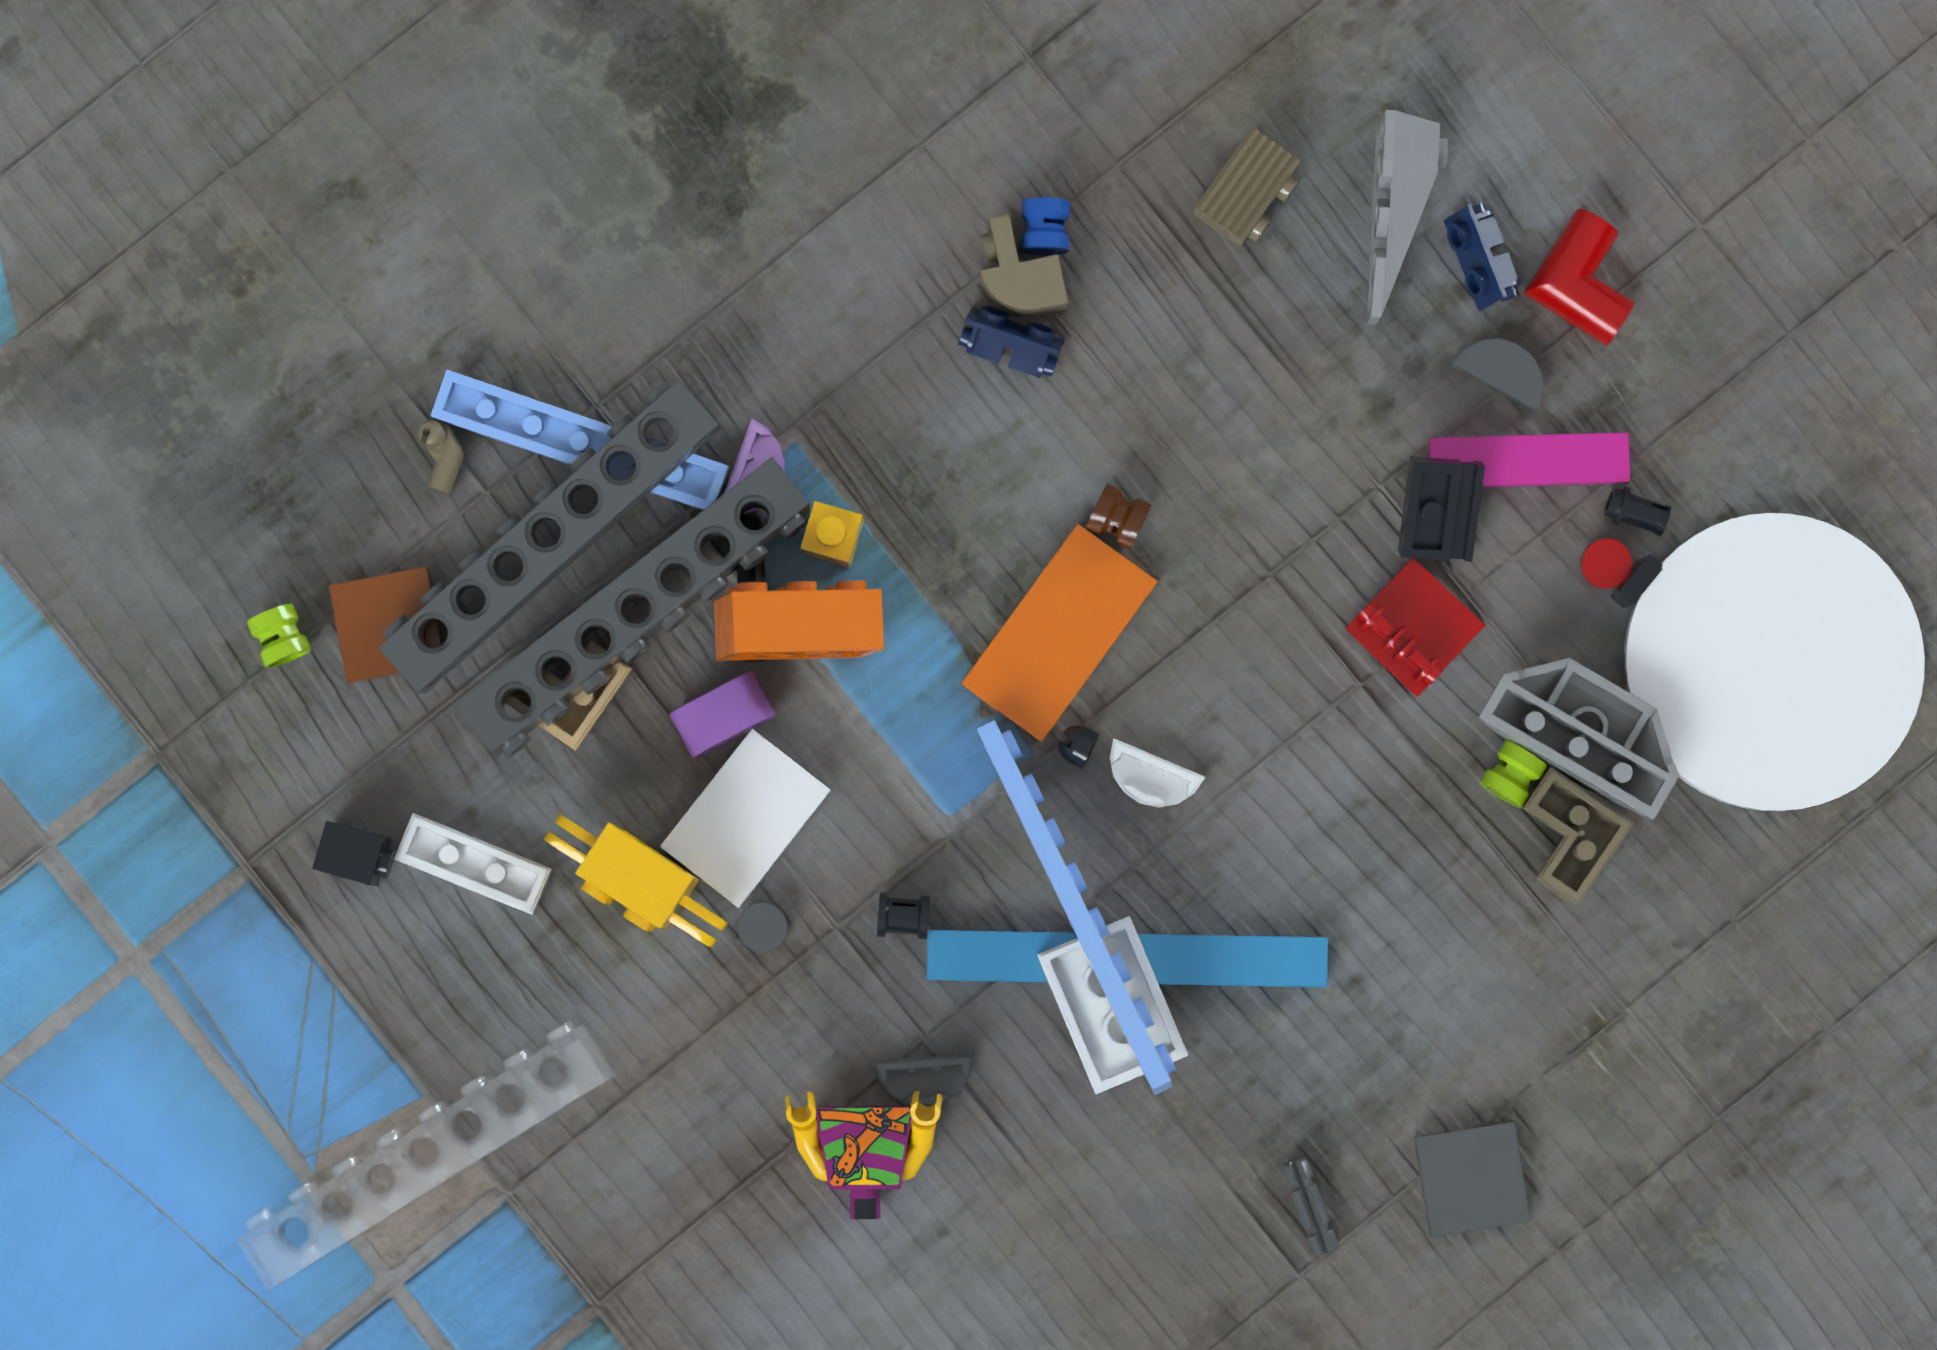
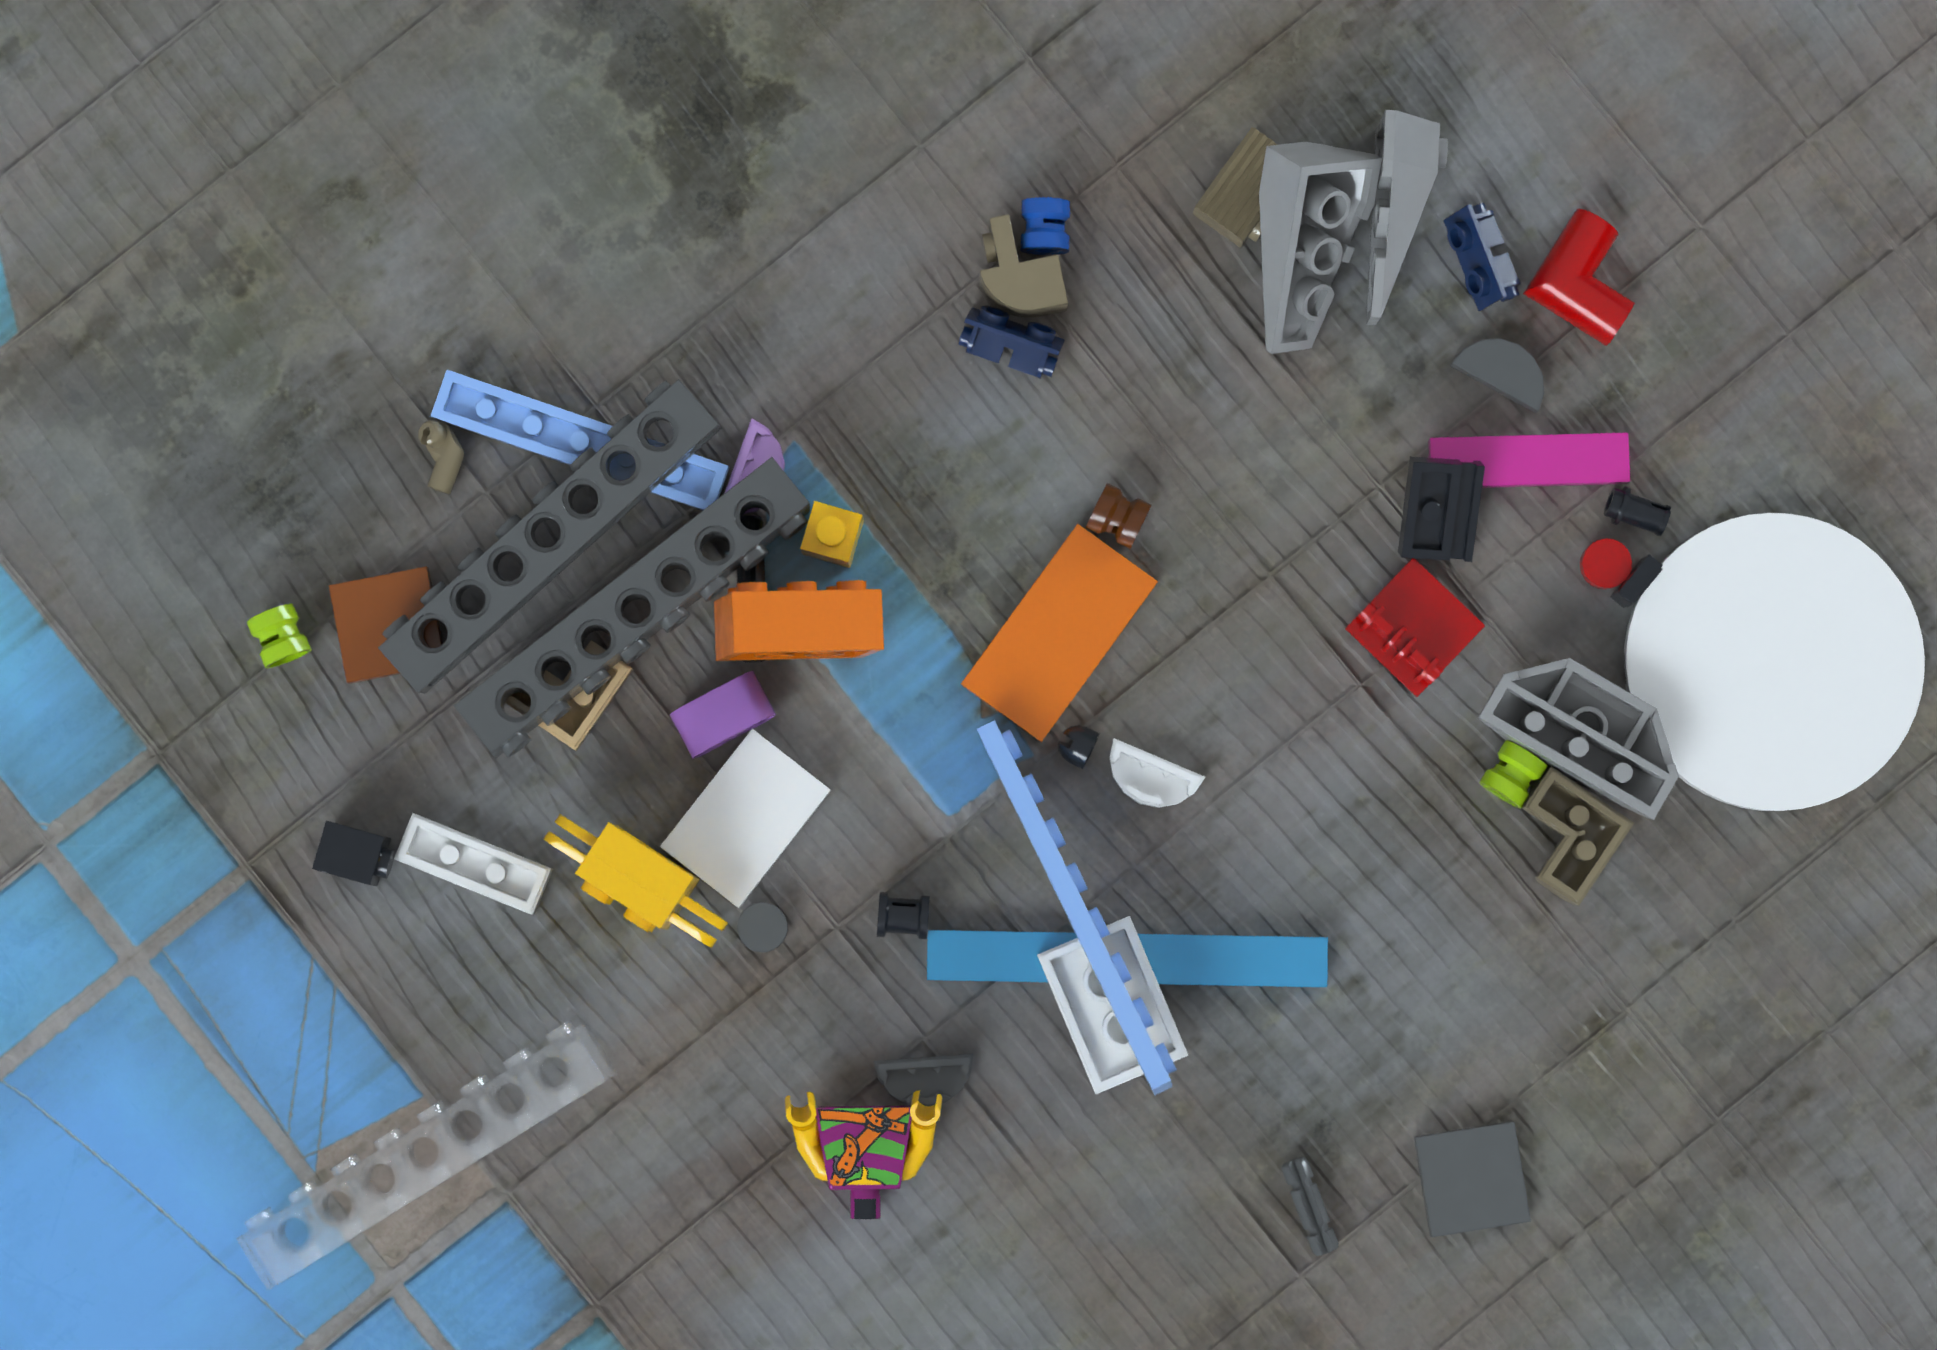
none -> light grey wedge [1259,142,1382,354]

